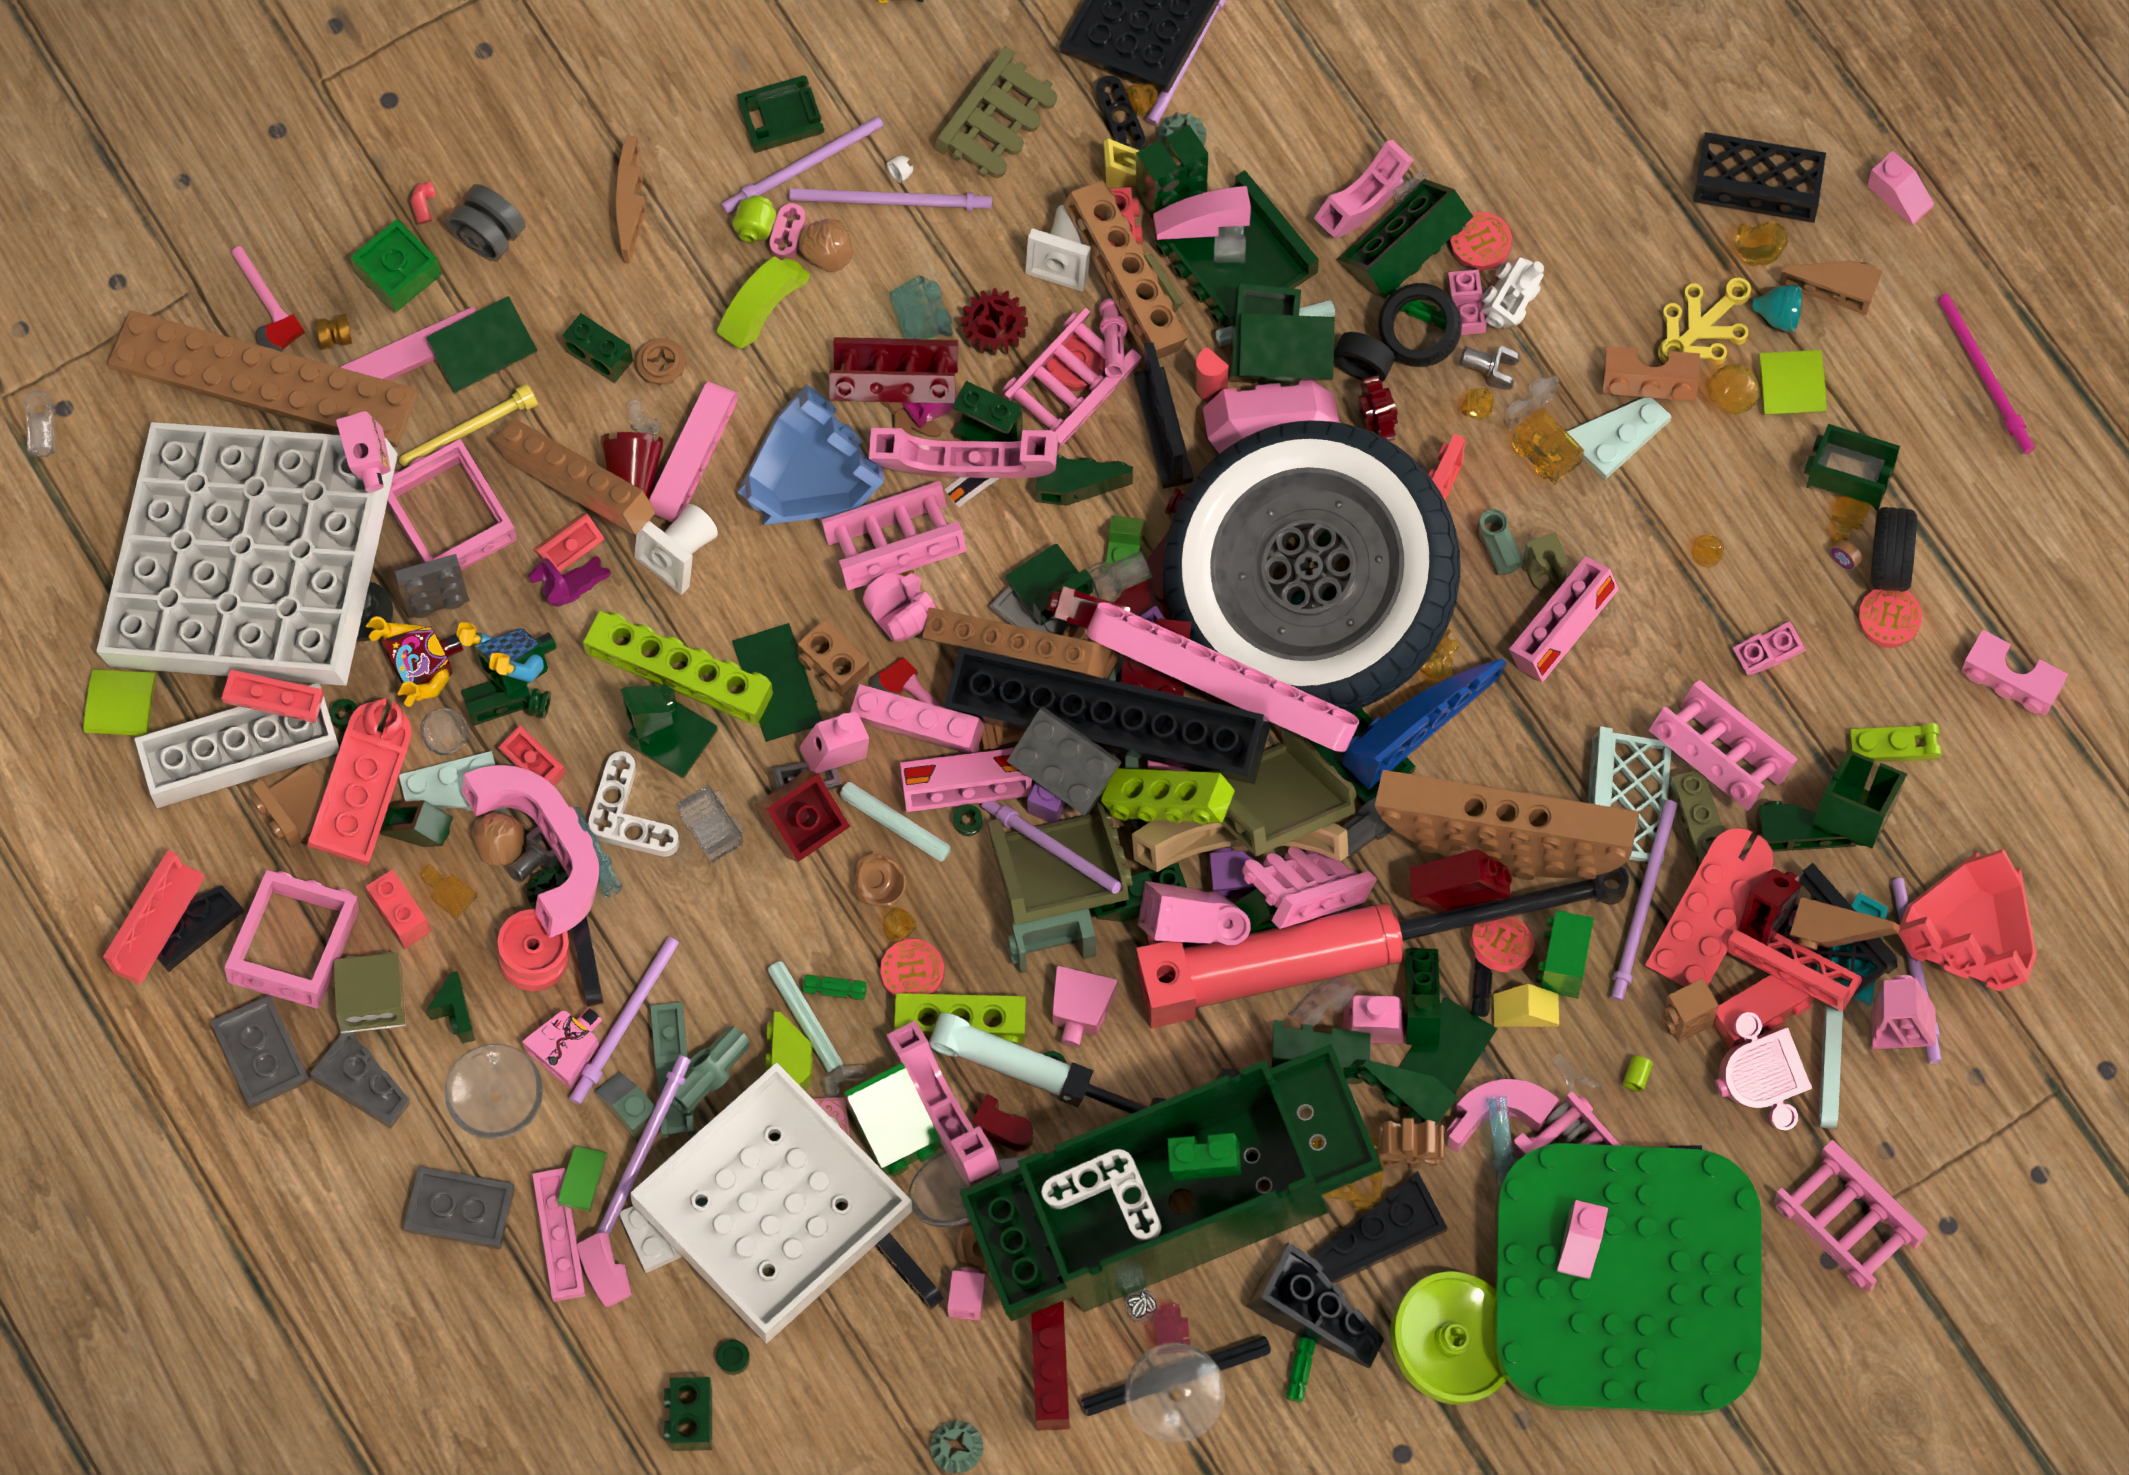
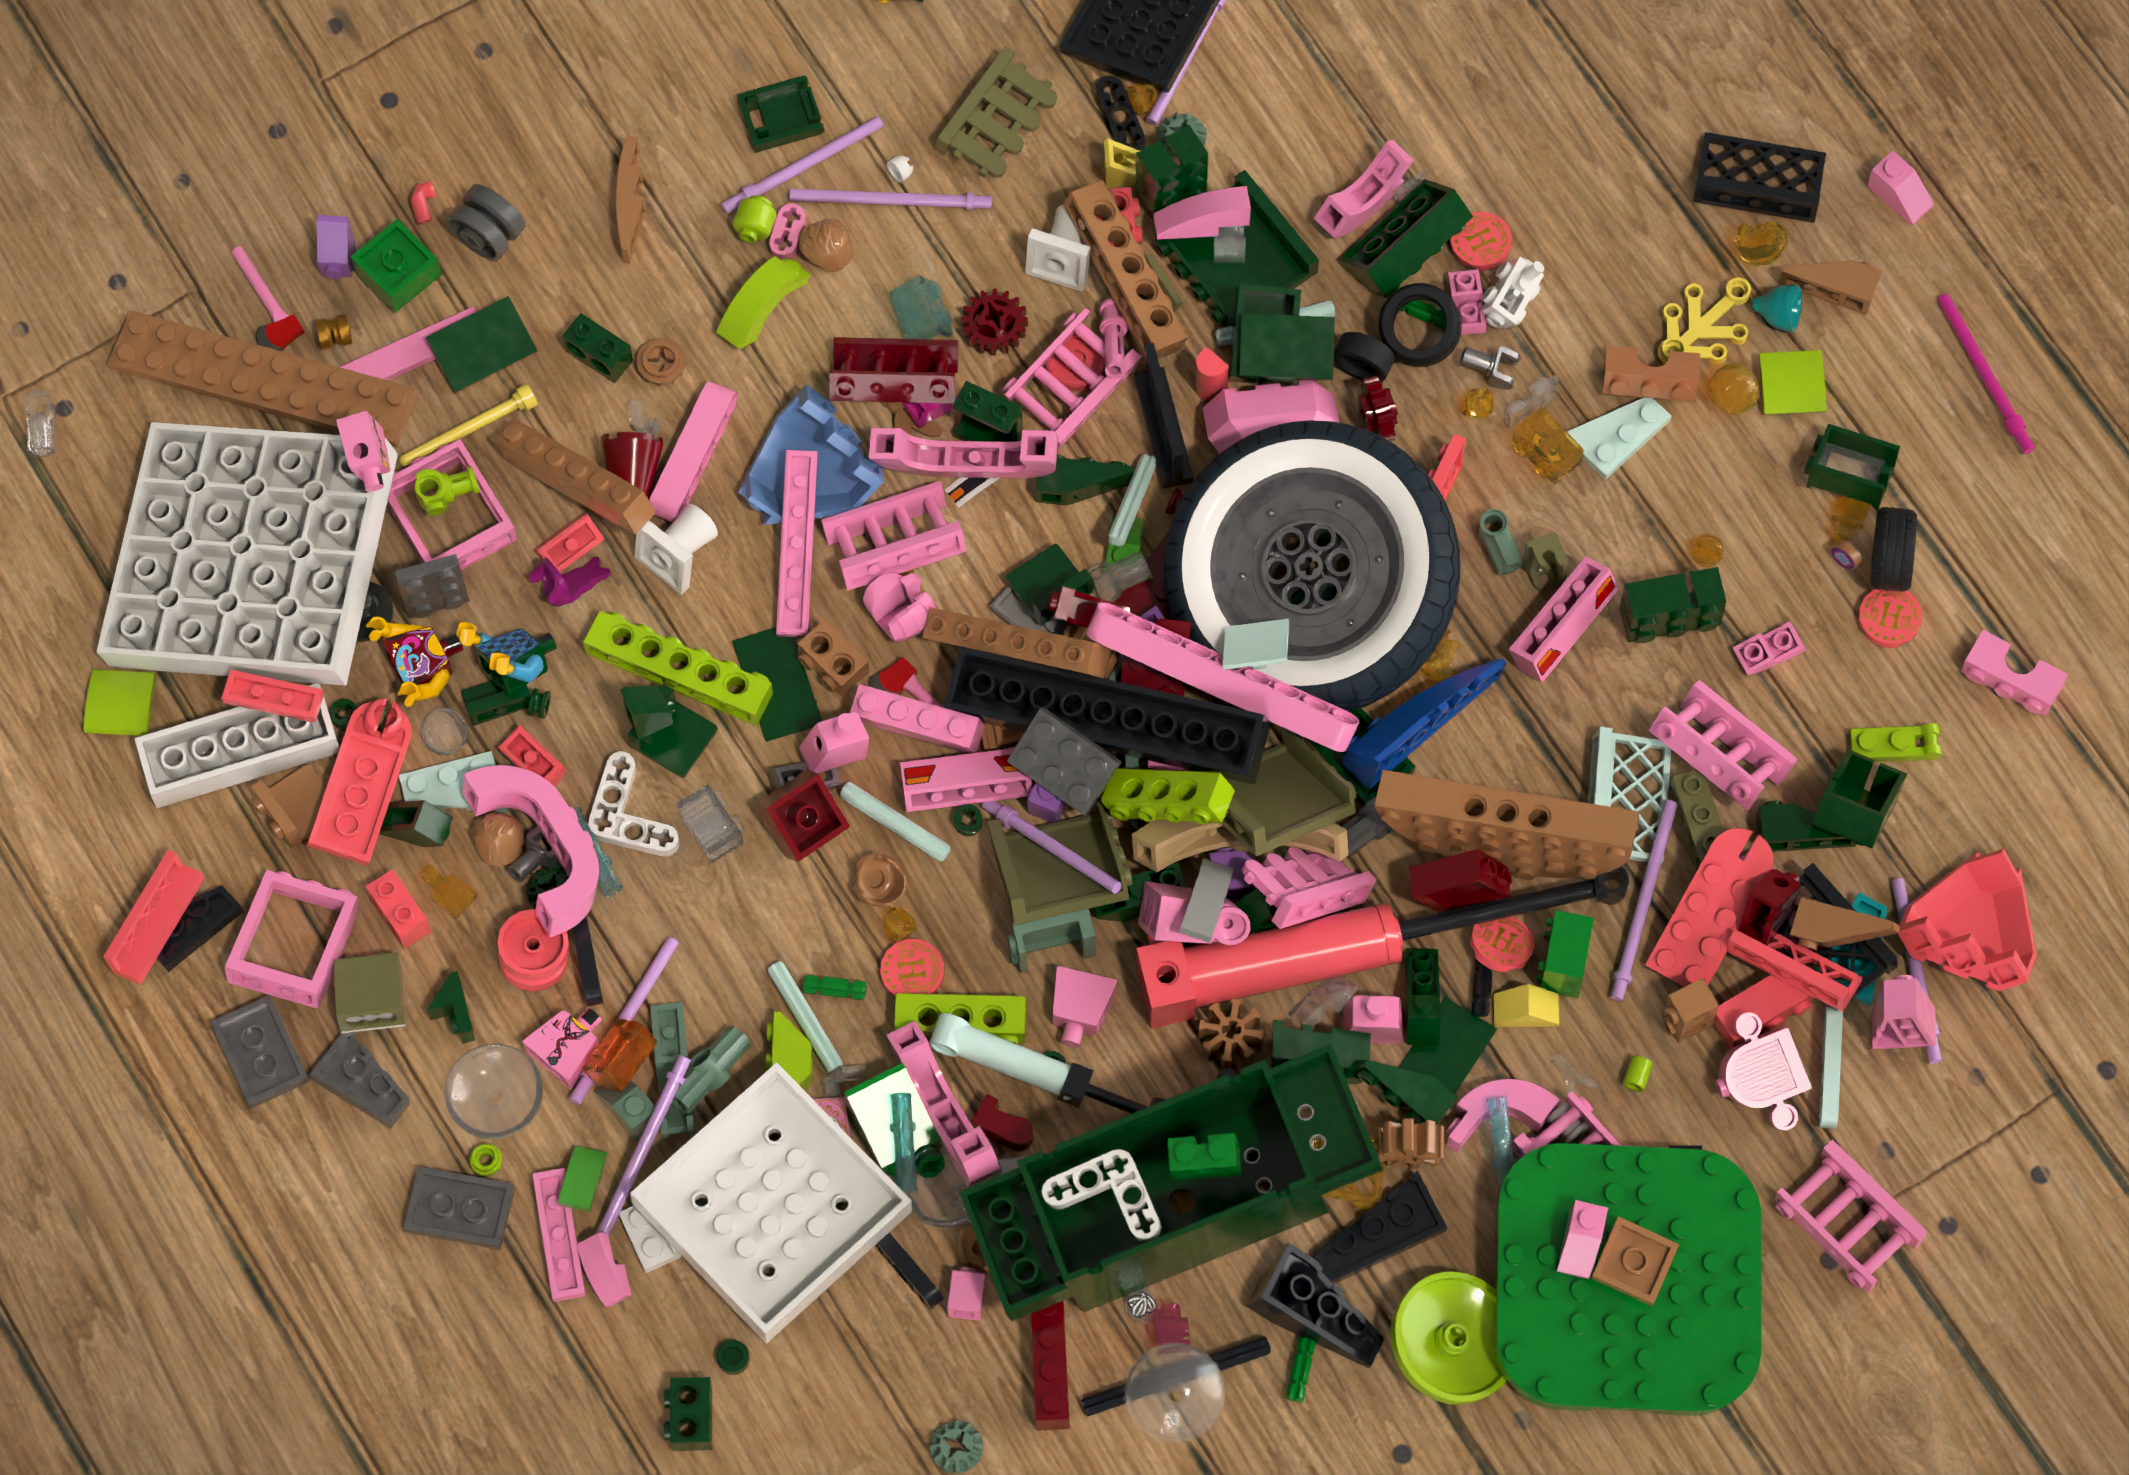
none -> medium lavender slope [317,215,356,279]
none -> lime connector [415,466,480,517]
none -> lime plate [469,1144,502,1176]
none -> clear orange brick [582,1019,658,1093]
none -> bright pink tile [776,450,818,637]
none -> clear light blue pin [890,1093,918,1194]
none -> dark green bush [912,1145,945,1178]
none -> light aqua axle [1108,454,1157,547]
none -> light grey slope [1179,858,1234,943]
none -> medium nougat gear [1198,999,1264,1069]
none -> light aqua piece [1223,619,1289,670]
none -> medium nougat plate [1591,1216,1679,1306]
none -> dark green piece [1620,567,1727,643]

